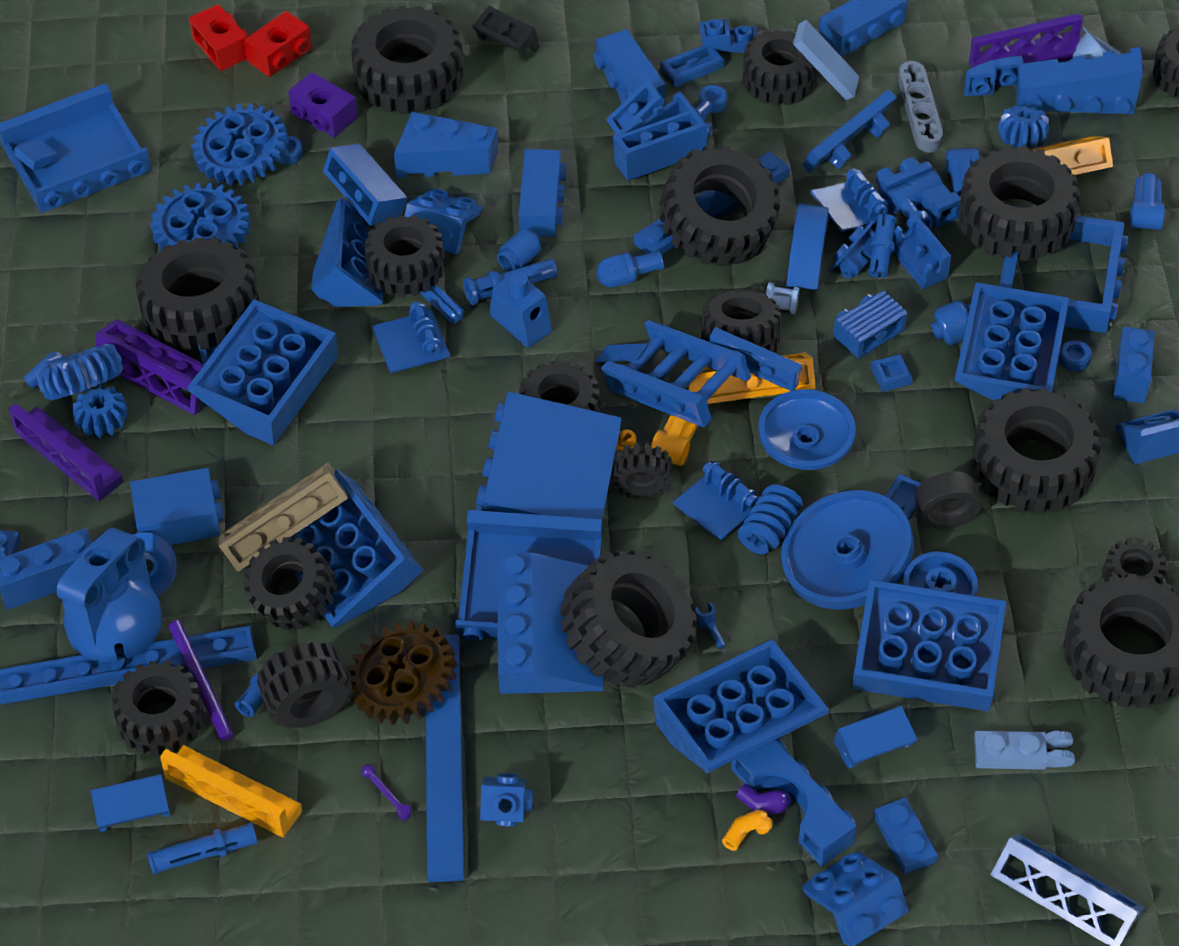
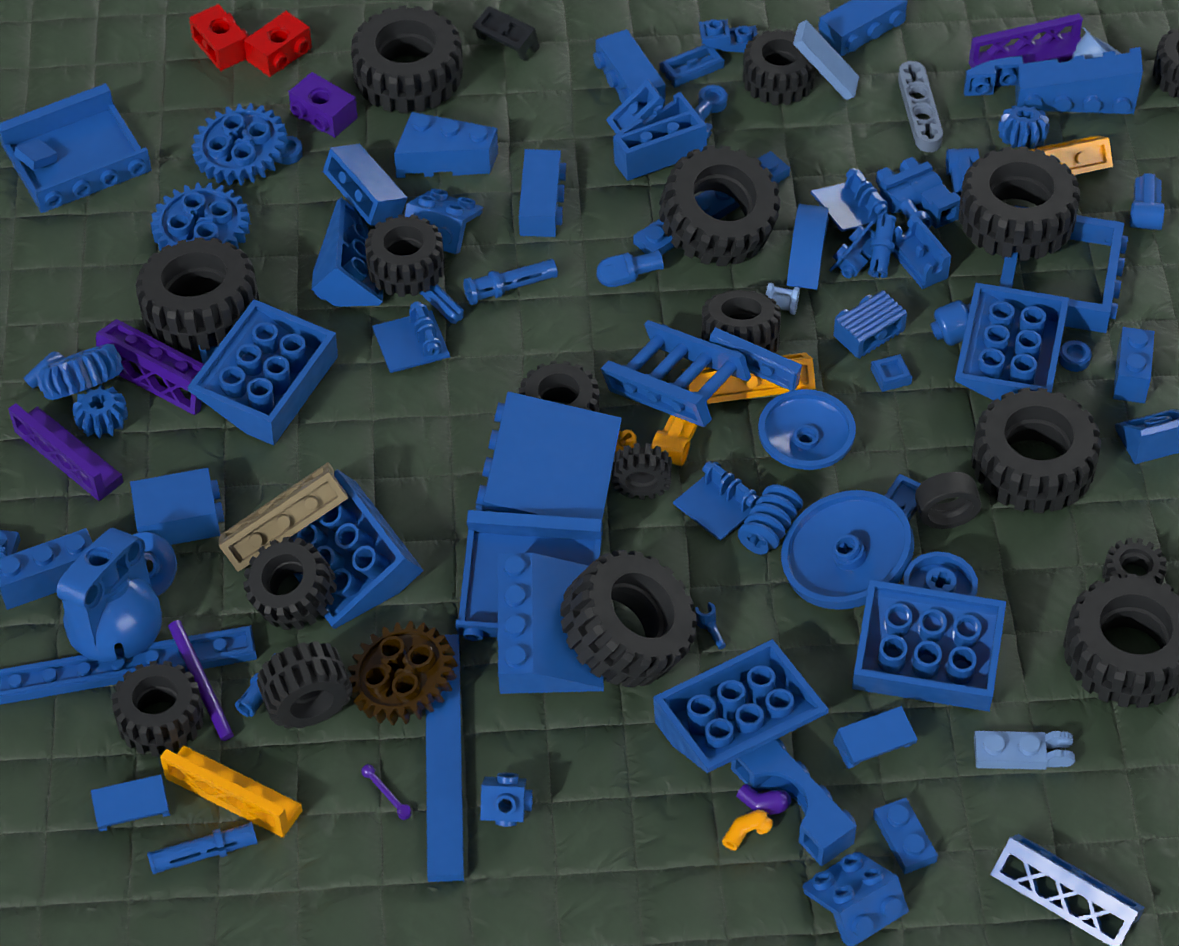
blue torso [490,272,552,348] -> none
blue brick [497,229,541,271] -> none
blue sticker [595,343,648,362] -> none
blue hinge [802,89,897,173] -> none

